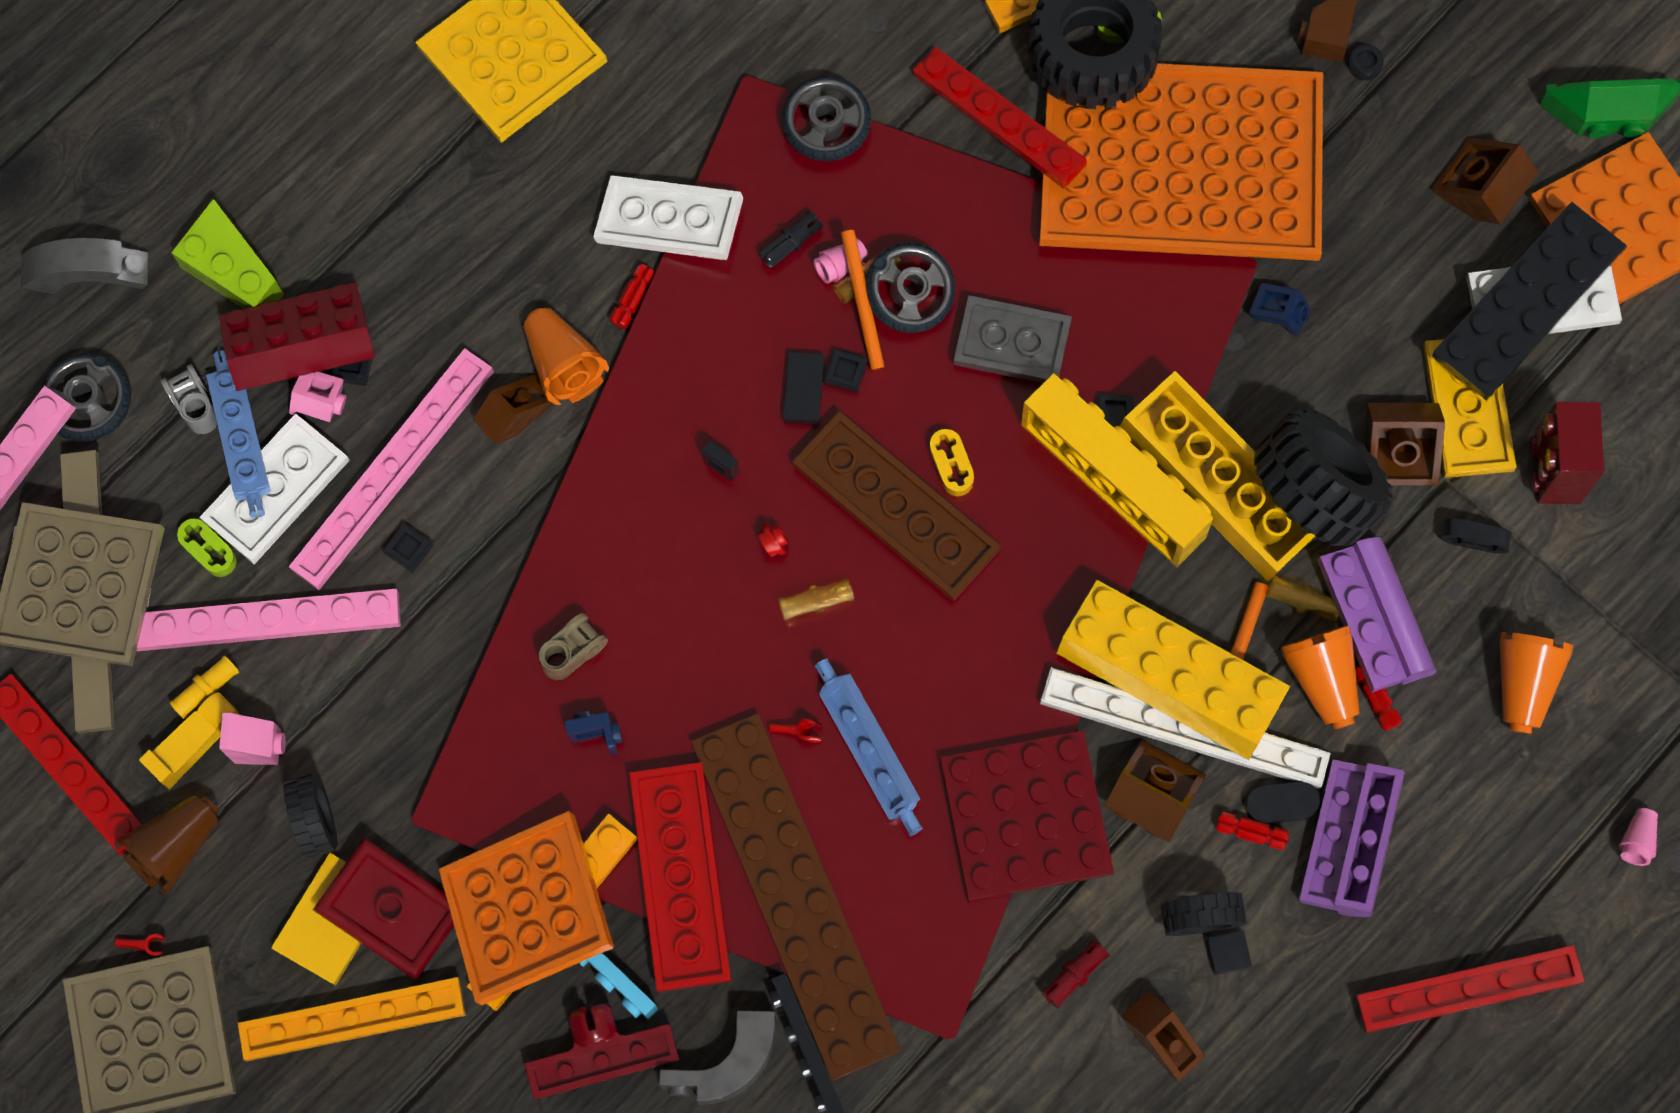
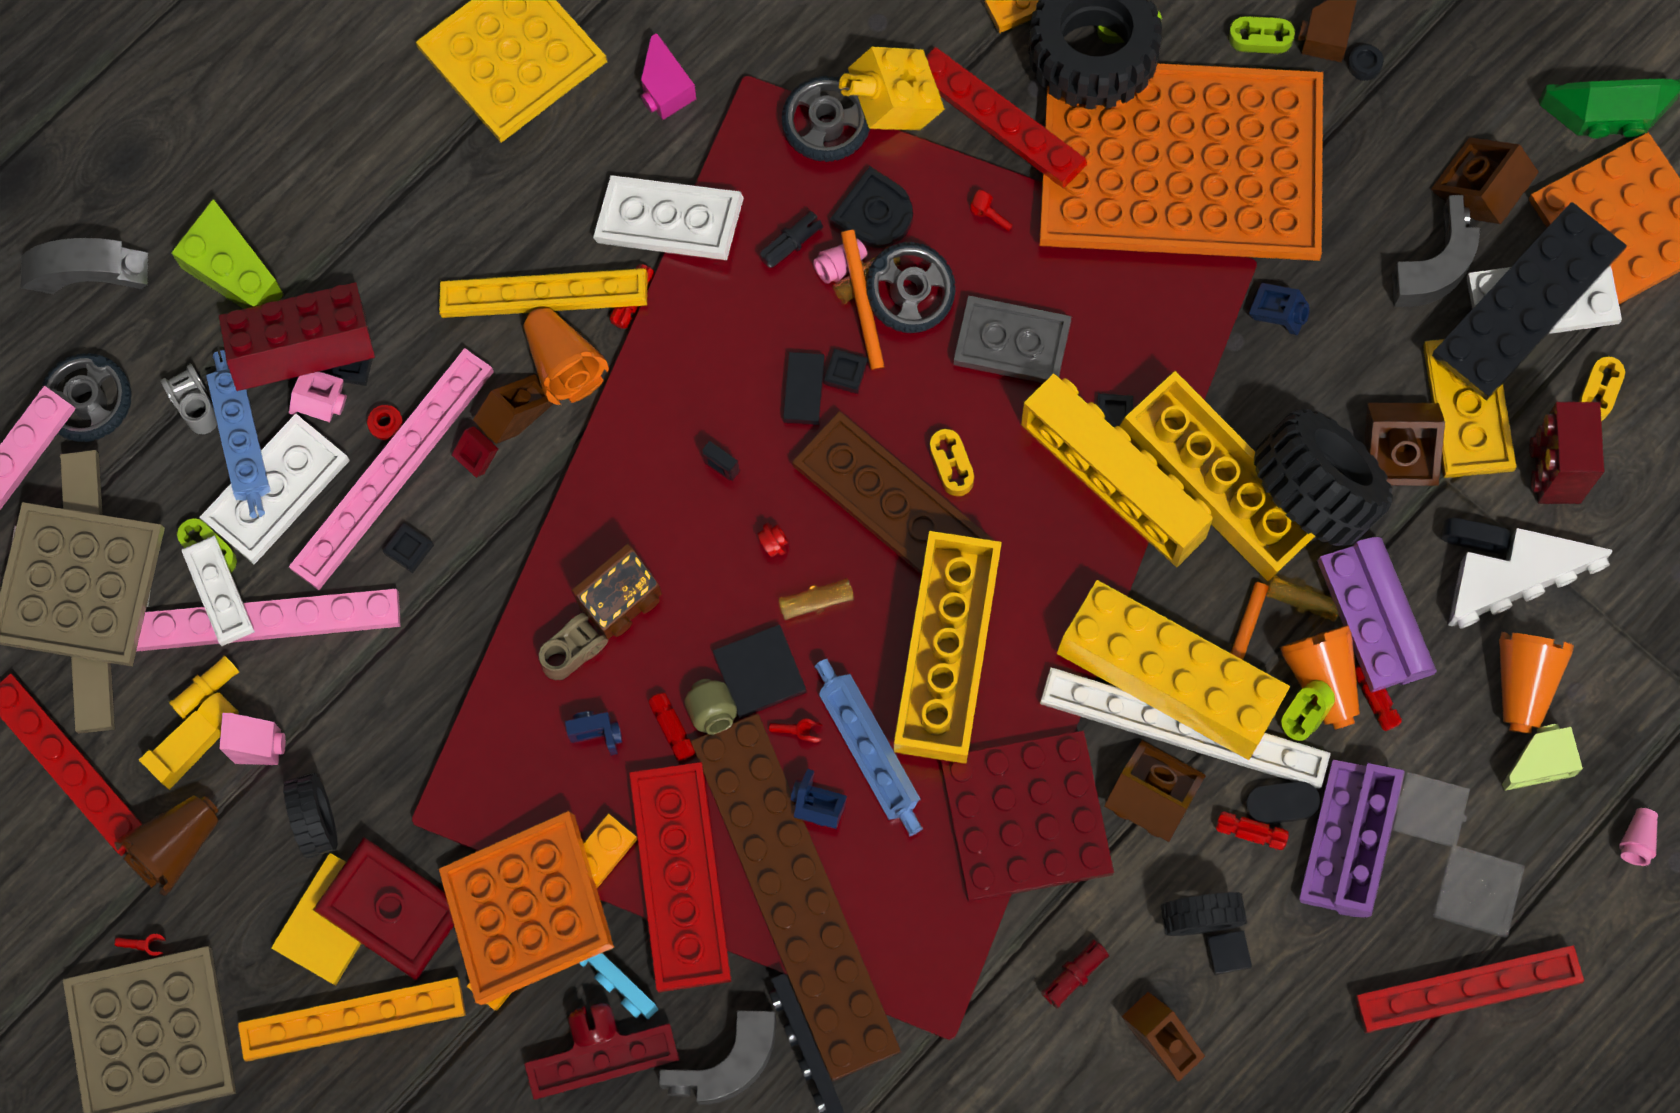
none -> white tile [181,536,255,646]
none -> red plate [367,405,403,440]
none -> yellow tile [439,268,648,318]
none -> dark red plate [452,426,498,478]
none -> slope [572,544,662,639]
none -> dark pink slope [641,33,697,120]
none -> red axle [649,692,695,761]
none -> olive head [684,679,737,735]
none -> black tile [713,625,807,719]
none -> dark blue bracket [791,769,847,829]
none -> black tile [830,167,913,248]
none -> yellow brick [839,47,945,130]
none -> yellow brick [894,531,1002,764]
none -> red hand [970,190,1013,232]
none -> lime beam [1228,17,1295,54]
none -> lime beam [1281,680,1335,741]
none -> flat silver arch [1392,195,1480,307]
none -> clear piece [1392,772,1470,848]
none -> clear tile [1433,845,1525,938]
none -> white slope [1448,528,1612,629]
none -> yellowish green slope [1502,724,1583,791]
none -> yellow beam [1579,356,1625,421]

